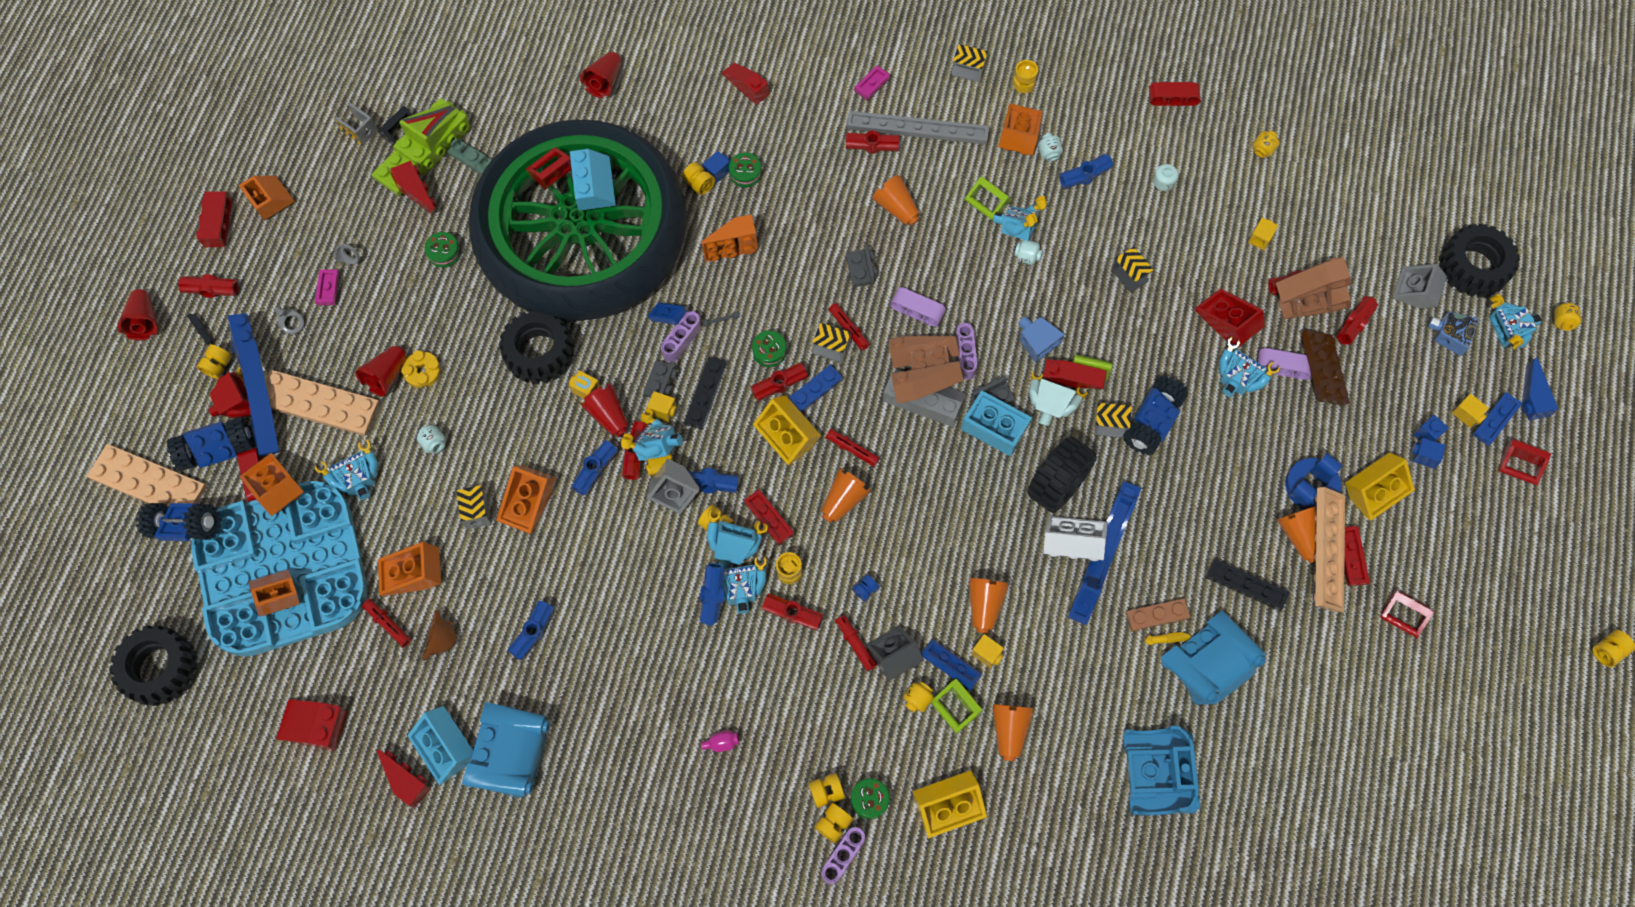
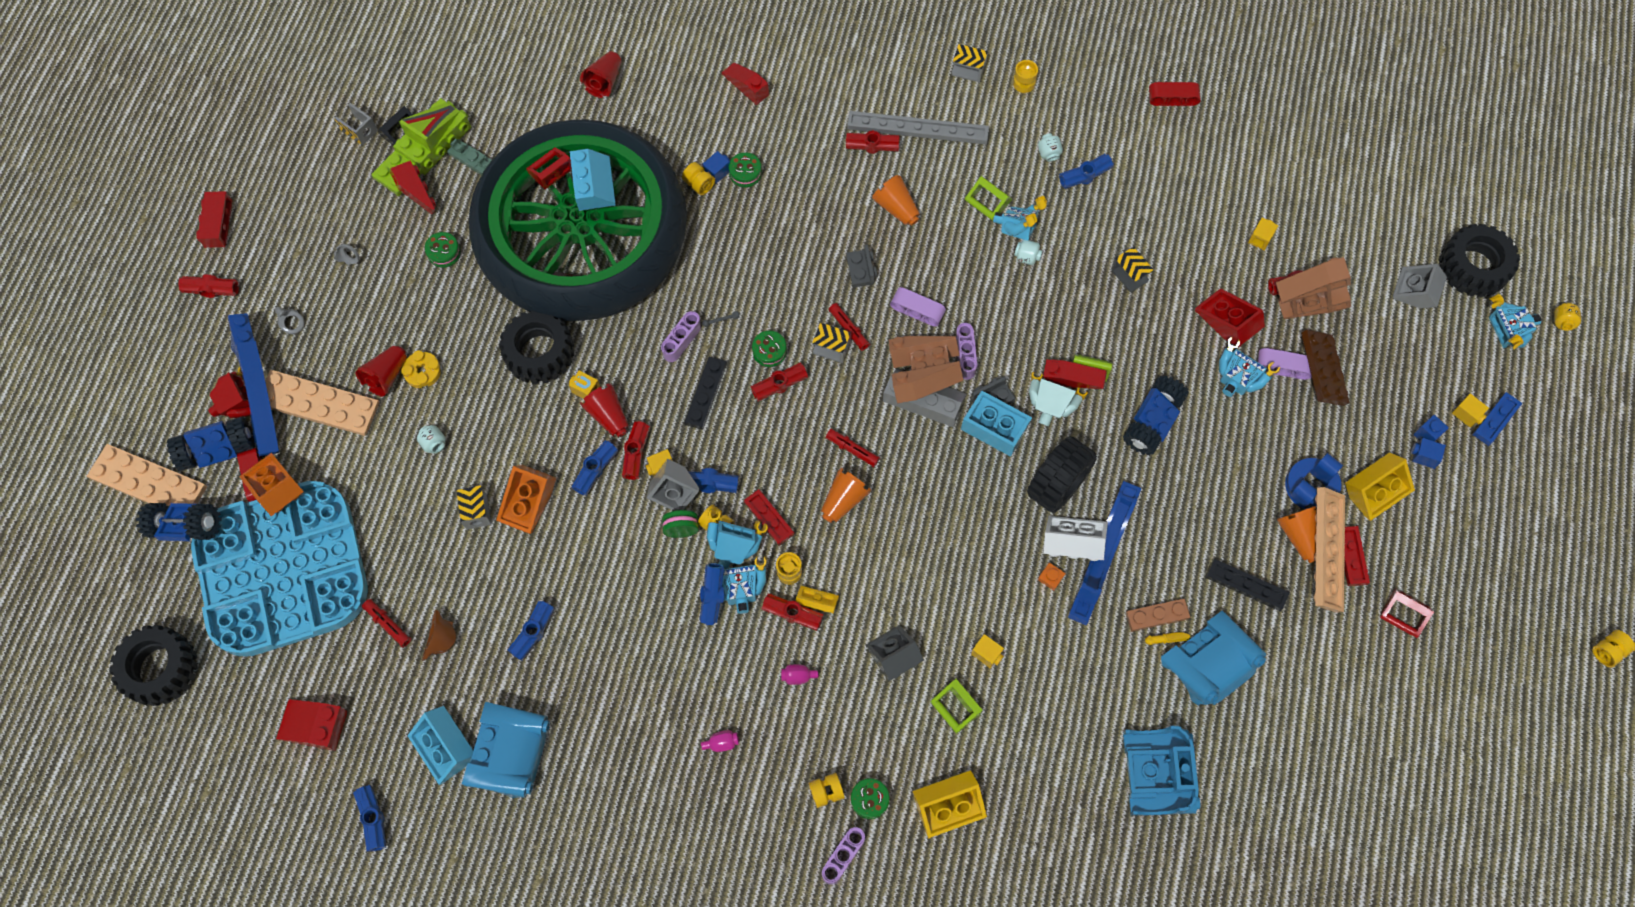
red cone [117,289,158,341] -> none
black piece [187,314,214,345] -> none
yellow wheel [196,344,232,379] -> none
orange slope [238,176,295,220] -> none
orange slope [248,569,300,617] -> none
dark pink plate [315,269,340,305] -> none
medium azure torso [315,439,379,500] -> none
red slope [377,749,431,809] -> none
orange slope [378,542,441,596] -> none
medium azure torso [621,409,683,461] -> none
dark grey bracket [643,360,679,398] -> none
yellow brick [646,391,678,423] -> none
blue plate [648,303,687,325] -> none
orange slope [701,214,758,262] -> none
yellow slope [753,395,821,465] -> none
blue plate [788,365,843,413] -> none
yellow wheel [814,803,853,844] -> none
red pin [835,614,877,672] -> none
blue wheel [852,574,880,602] -> none
dark pink plate [854,65,890,101] -> none
yellow head [903,681,934,713] -> none
blue plate [921,639,982,691] -> none
orange cone [969,578,1009,634] -> none
orange cone [992,704,1034,761] -> none
orange slope [998,103,1043,155] -> none
medium blue torso [1018,316,1064,363] -> none
piece [1094,403,1132,438] -> none
light aqua head [1153,164,1178,191] -> none
yellow head [1252,130,1280,158] -> none
red piece [1336,296,1379,345] -> none
torso [1428,312,1479,356] -> none
red tile [1498,439,1551,486] -> none
blue slope [1522,358,1558,421] -> none
none -> blue piece [353,785,386,852]
none -> green head [662,510,699,538]
none -> dark pink plant [781,664,818,685]
none -> yellow plate [796,586,839,613]
none -> orange plate [1038,563,1066,591]

